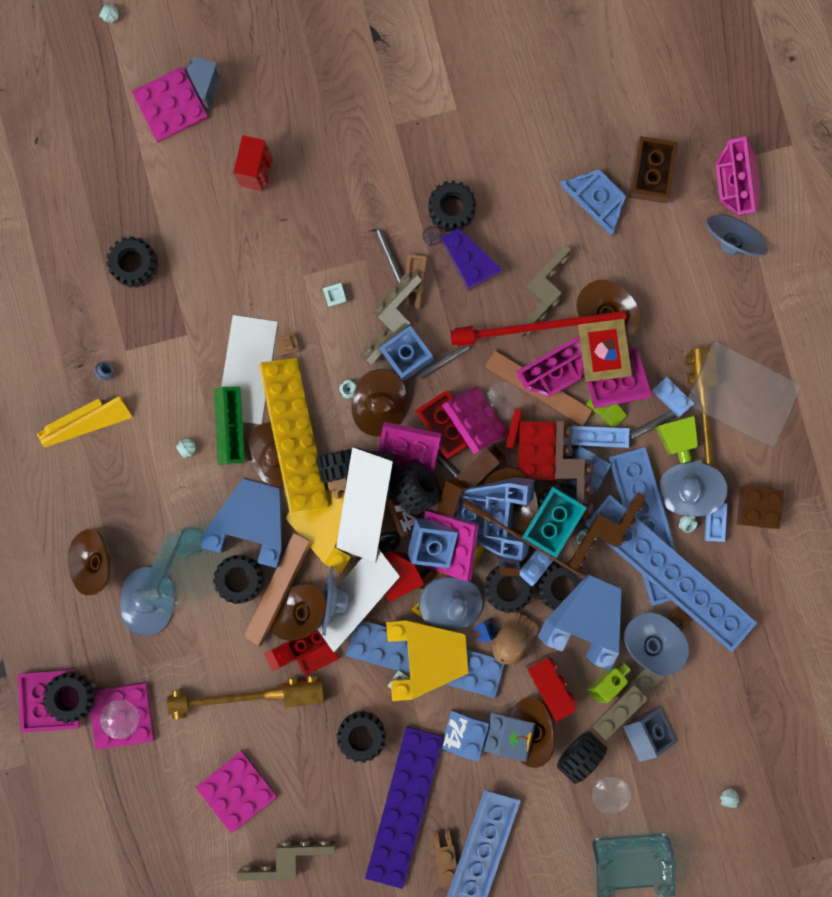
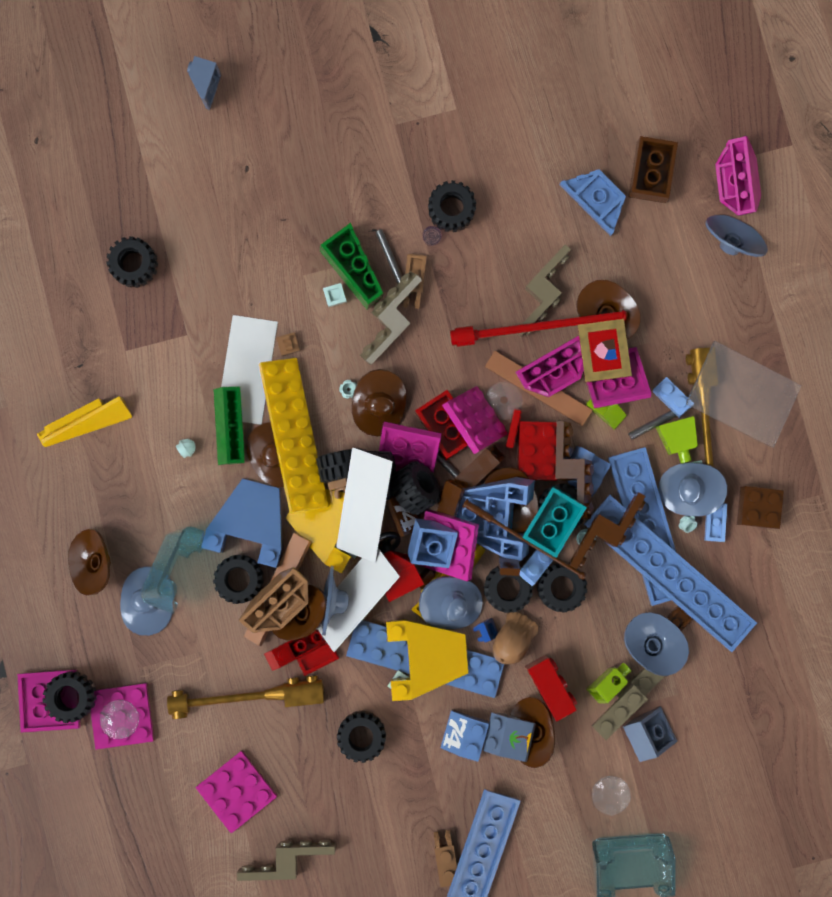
sand blue plate [94,361,114,381] -> none
light aqua plate [99,3,119,22] -> none
dark pink plate [132,67,208,143] -> none
red brick [233,135,273,191] -> none
dark purple plate [365,726,443,889] -> none
medium blue slope [379,326,434,383] -> none
flat silver bar [418,346,470,379] -> none
dark purple wedge [441,228,503,291] -> none
medium blue wedge [538,574,621,671] -> none
black tyre [557,731,607,784] -> none
light blue plate [571,426,629,448] -> none
light aqua plate [720,789,740,808] -> none
none -> medium nougat wedge [239,567,308,633]
none -> green wedge [320,222,383,310]

